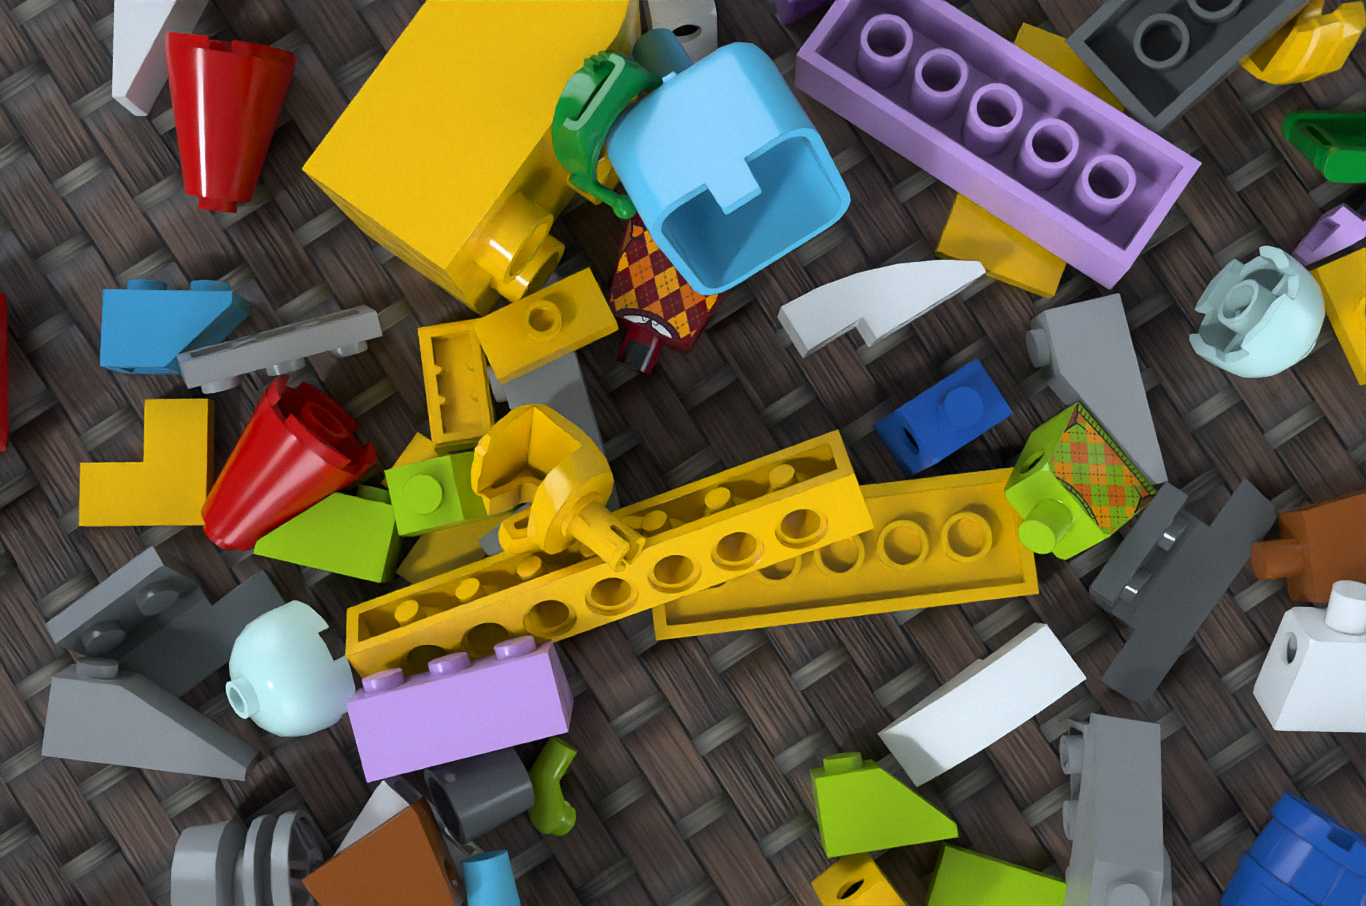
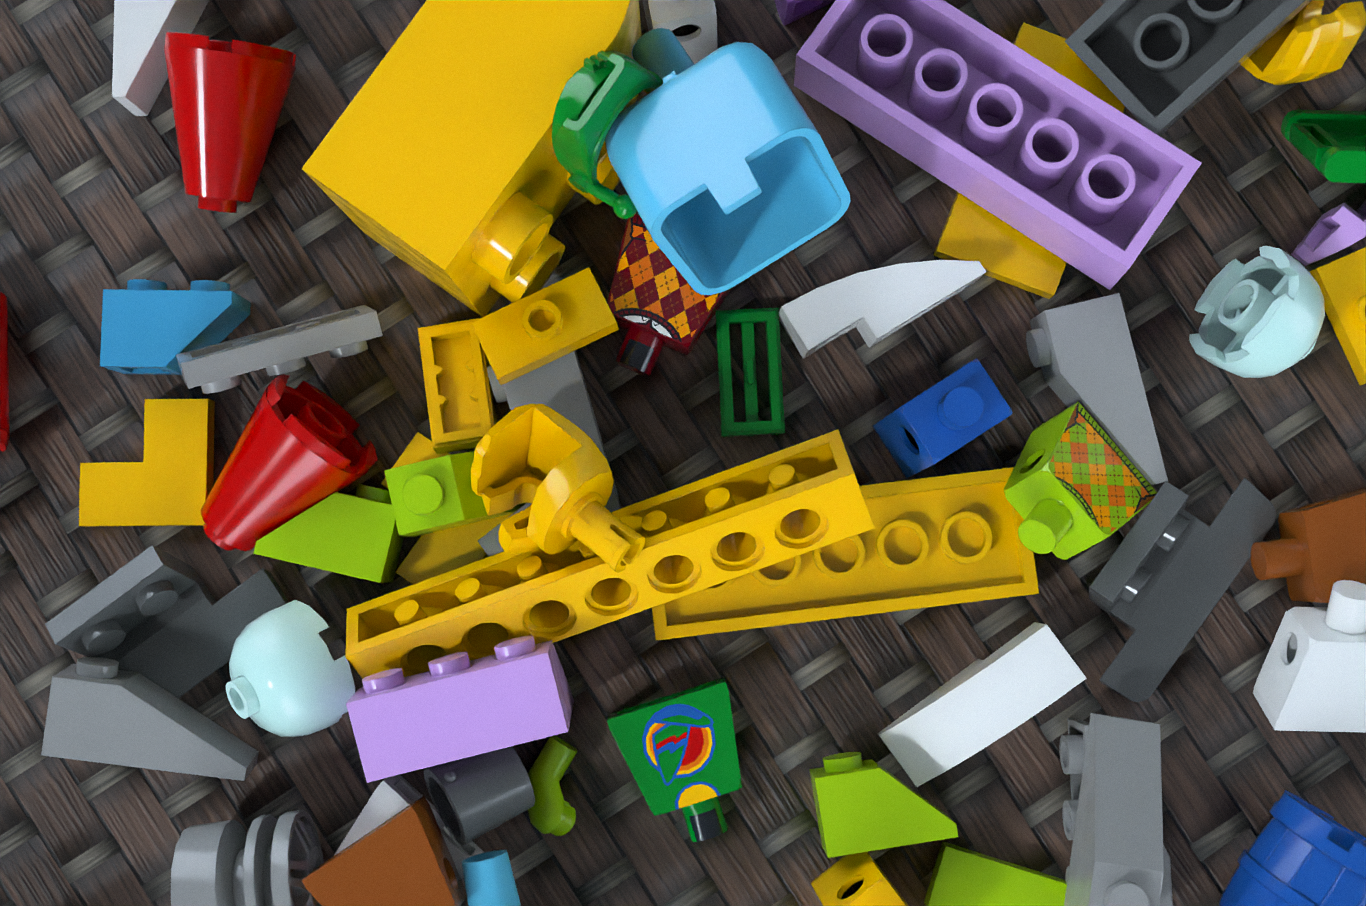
none -> green torso [607,677,742,842]
none -> green tile [715,308,785,437]

